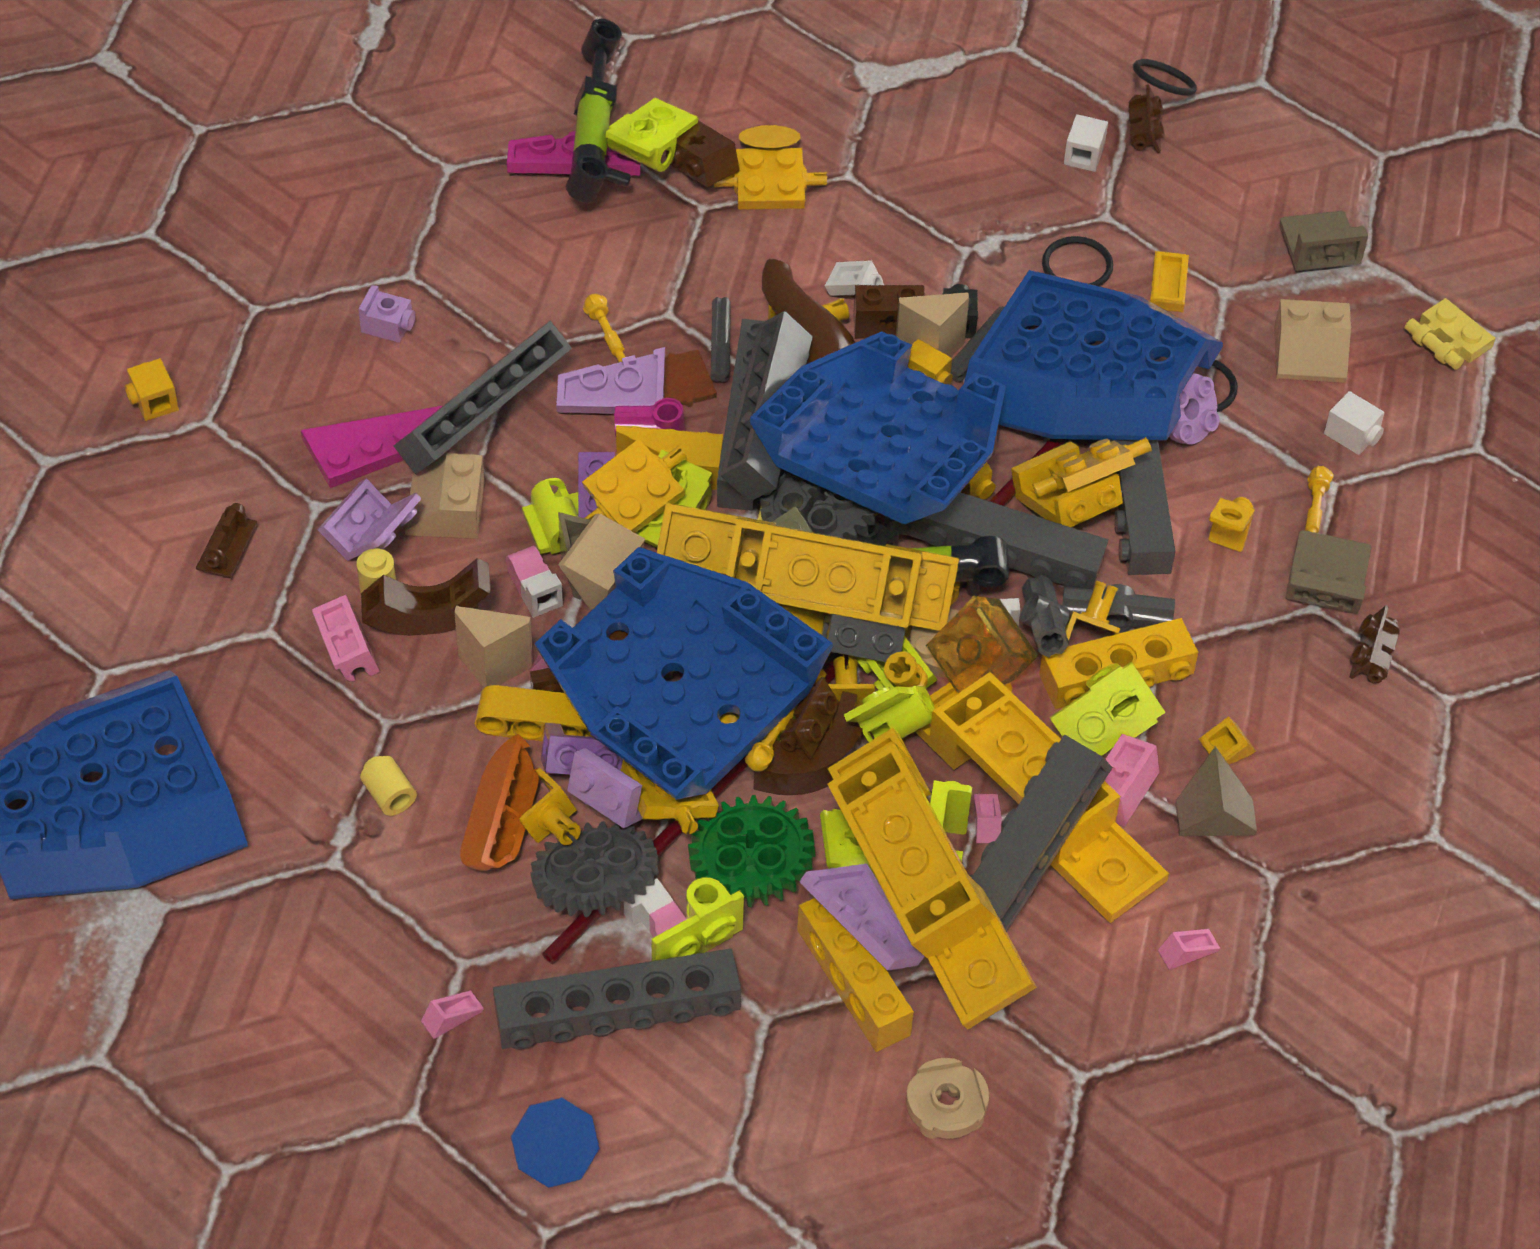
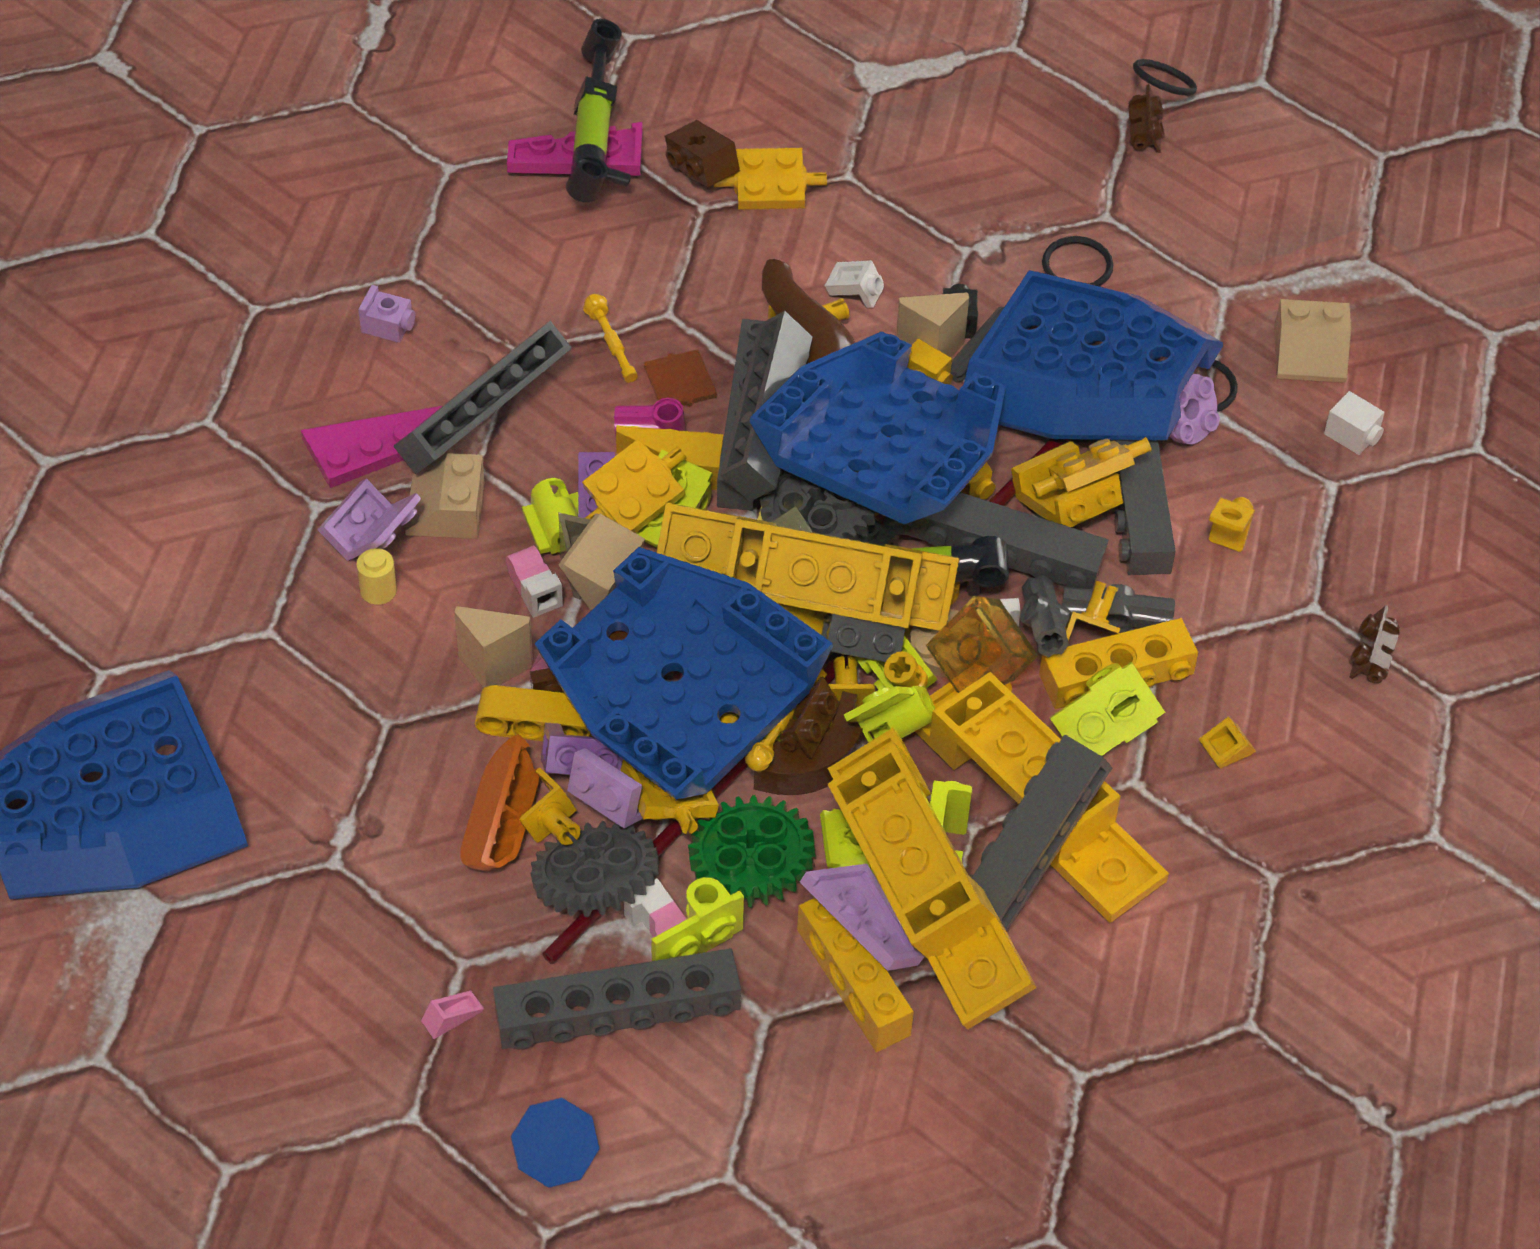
yellow brick [124,358,179,421] -> none
reddish brown hinge [196,503,257,578] -> none
bright pink hinge [312,595,380,682] -> none
light yellow brick [360,756,417,816] -> none
reddish brown arch [361,558,491,636] -> none
lavender wing [556,347,665,414] -> none
neon yellow piece [605,98,699,172] -> none
dark grey axle [711,297,731,383] -> none
yellow sticker [739,125,801,148] -> none
reddish brown brick [853,285,925,339] -> none
tan plate [906,1058,989,1139] -> none
bright pink piece [973,794,1002,843] -> none
white brick [1064,114,1108,172] -> none
bright pink hinge [1105,734,1159,827] -> none
yellow tile [1150,251,1189,312] -> none
bright pink piece [1158,929,1221,970] -> none
dark tan slope [1175,746,1257,836] -> none
dark tan bracket [1280,211,1368,271] -> none
dark tan bracket [1285,530,1372,614] -> none
yellow piece [1305,466,1334,533] -> none
light yellow plate [1405,298,1496,370] -> none

